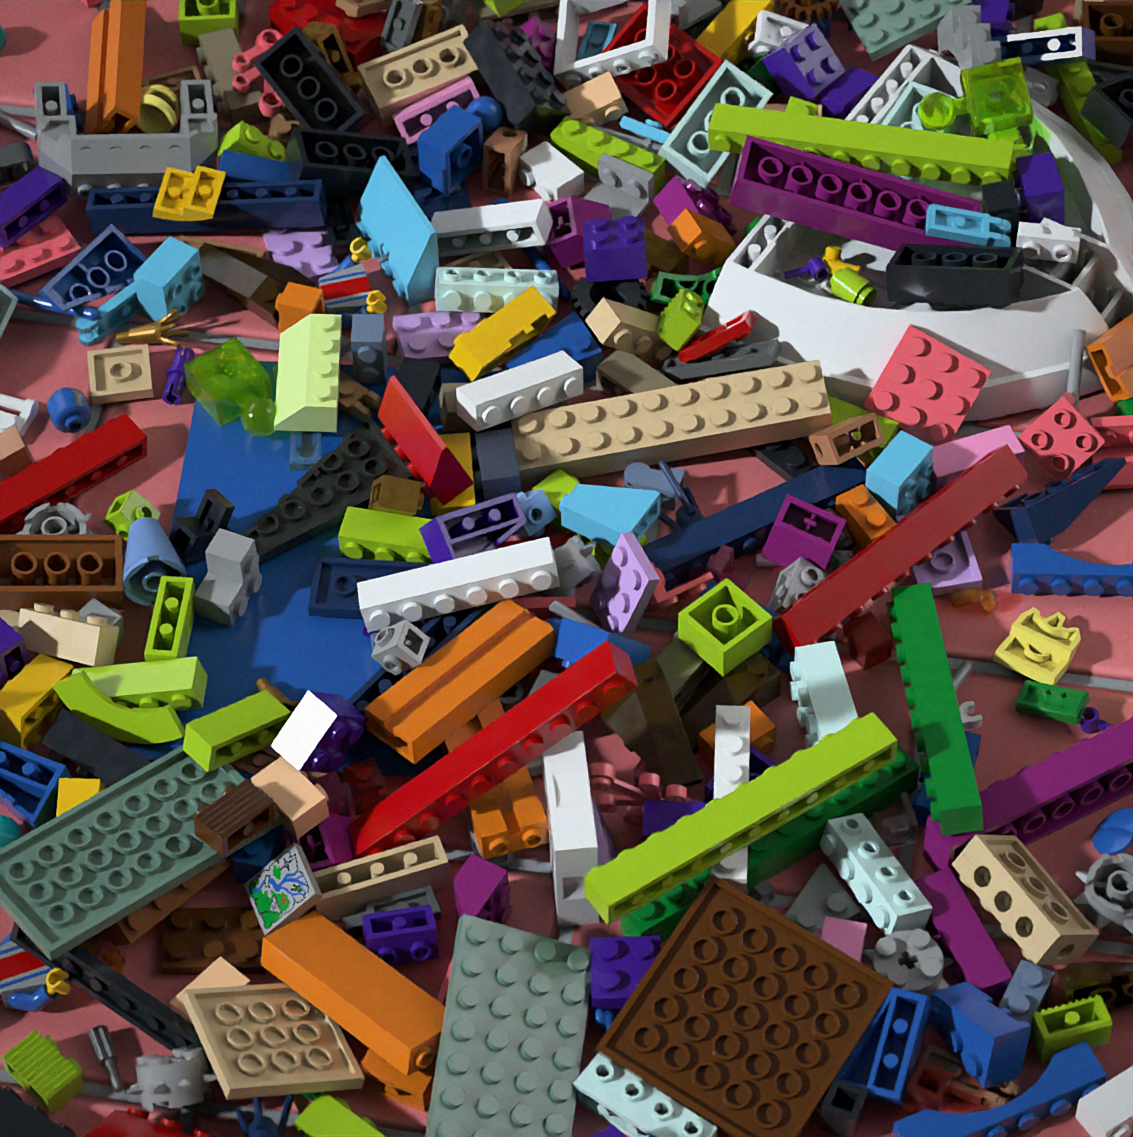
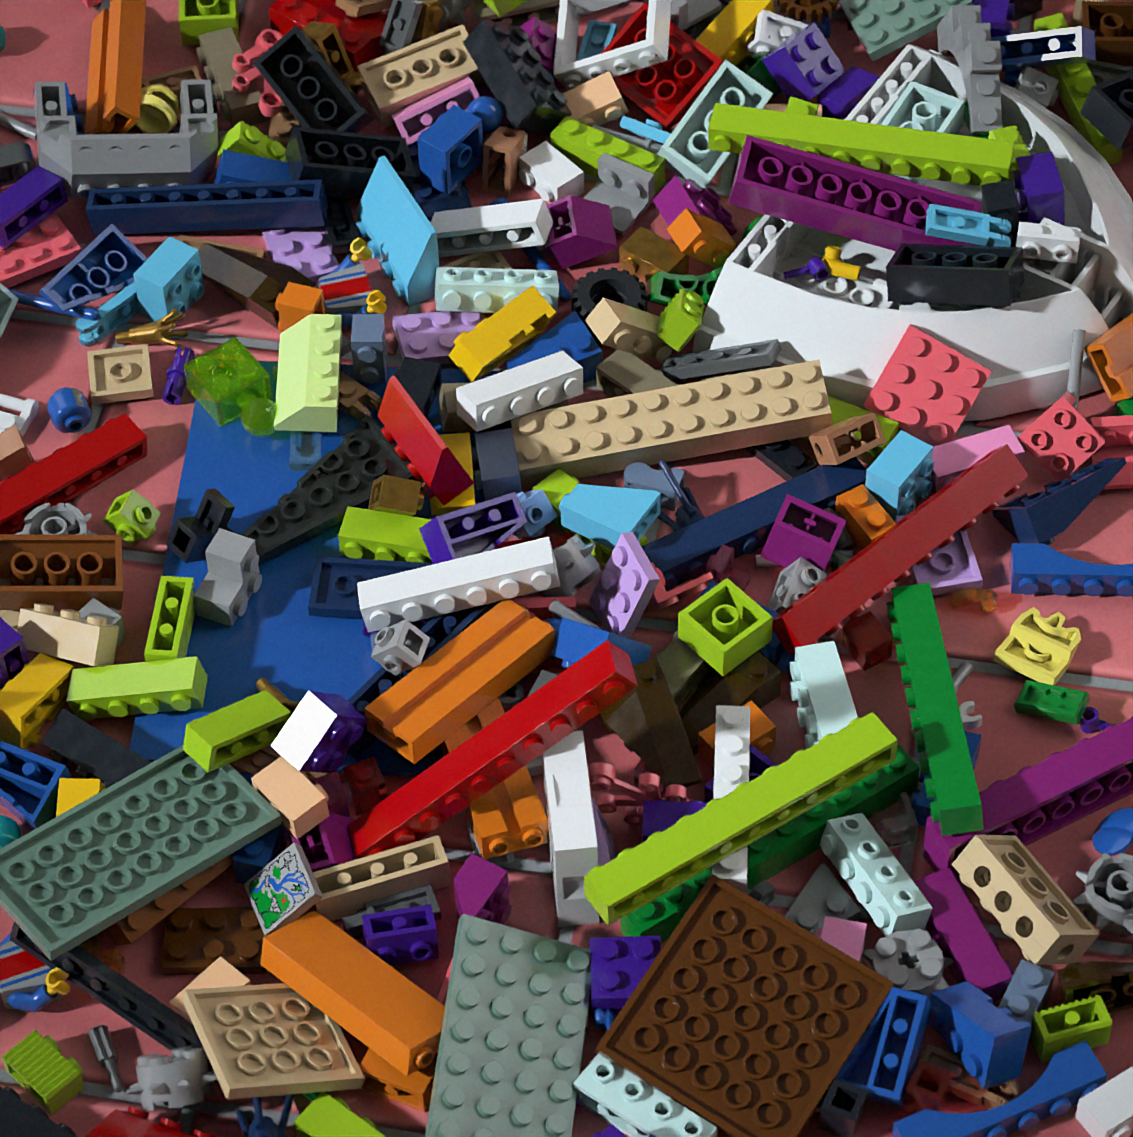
lime tile [53,670,185,744] -> none
medium blue cone [122,517,187,606] -> none
yellow slope [153,165,226,221] -> none
reddish brown brick [194,779,275,858] -> none
dark purple brick [584,216,647,282] -> none
red hinge [678,310,756,363] -> none
lime brick [830,267,877,307] -> none
clear neon green brick [918,57,1034,137] -> none

